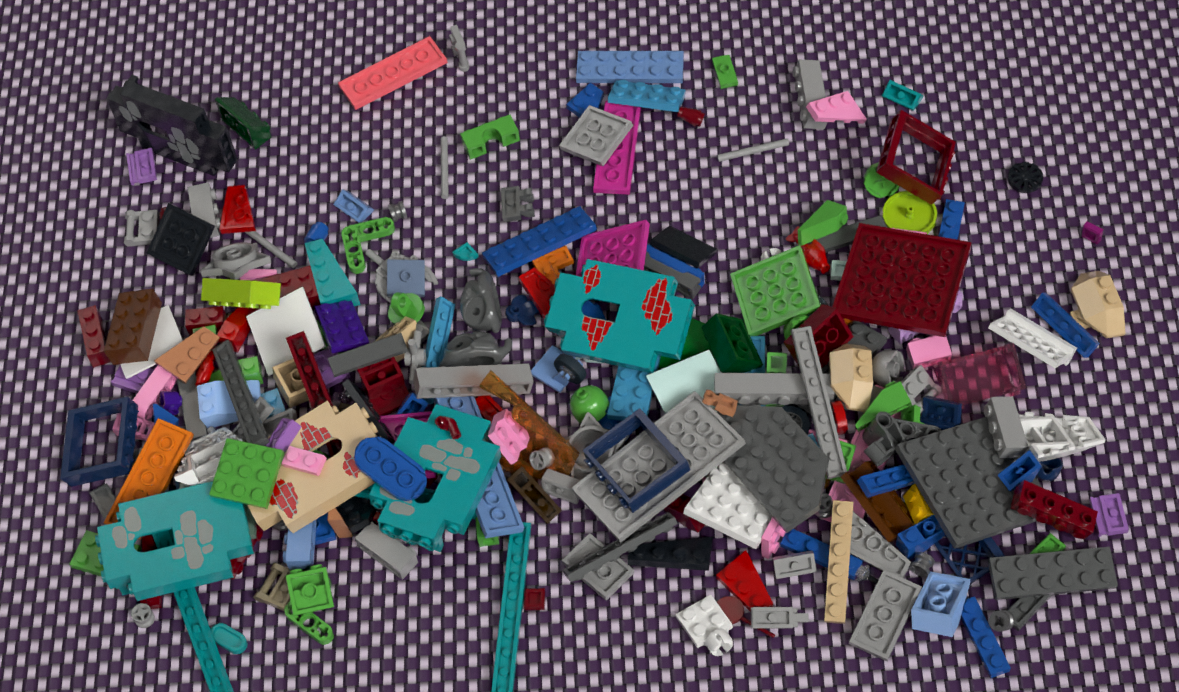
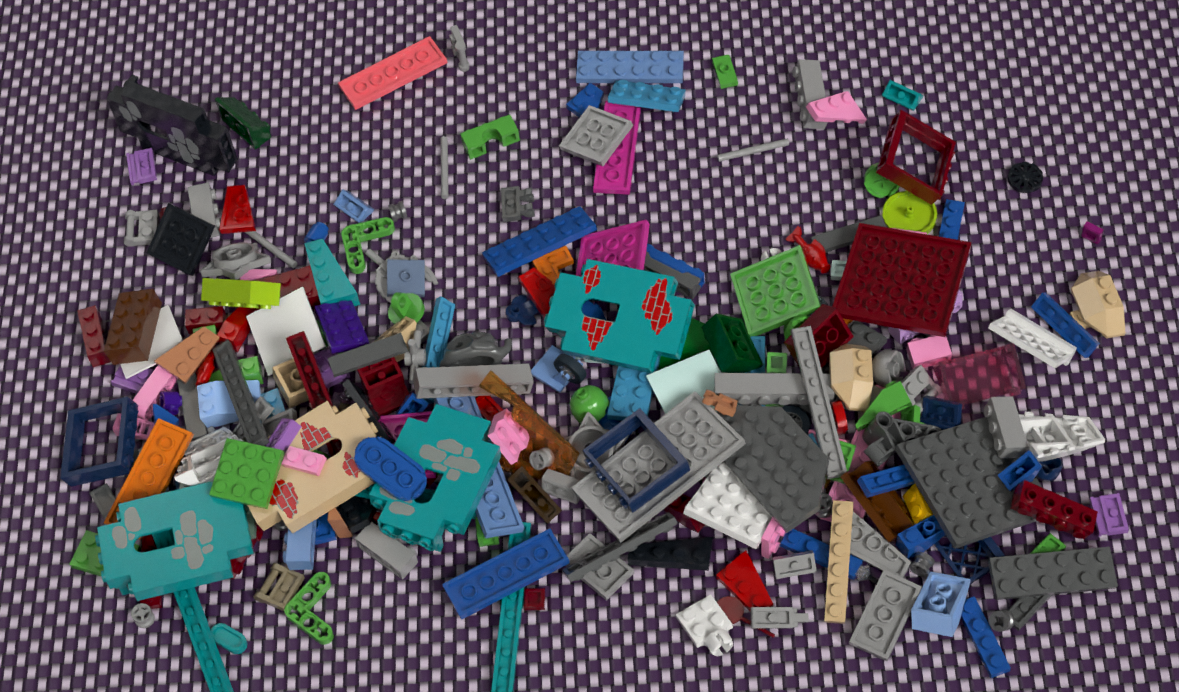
bright green plate [286,564,334,616] -> none
dark red arm [435,416,461,440] -> none
teal tile [452,242,479,261] -> none
dark grey piece [460,268,502,333] -> none
black tile [650,225,717,268] -> none
dark red cone [677,106,705,127] -> none
bright green slope [798,200,848,246] -> none
none -> blue plate [442,528,570,620]

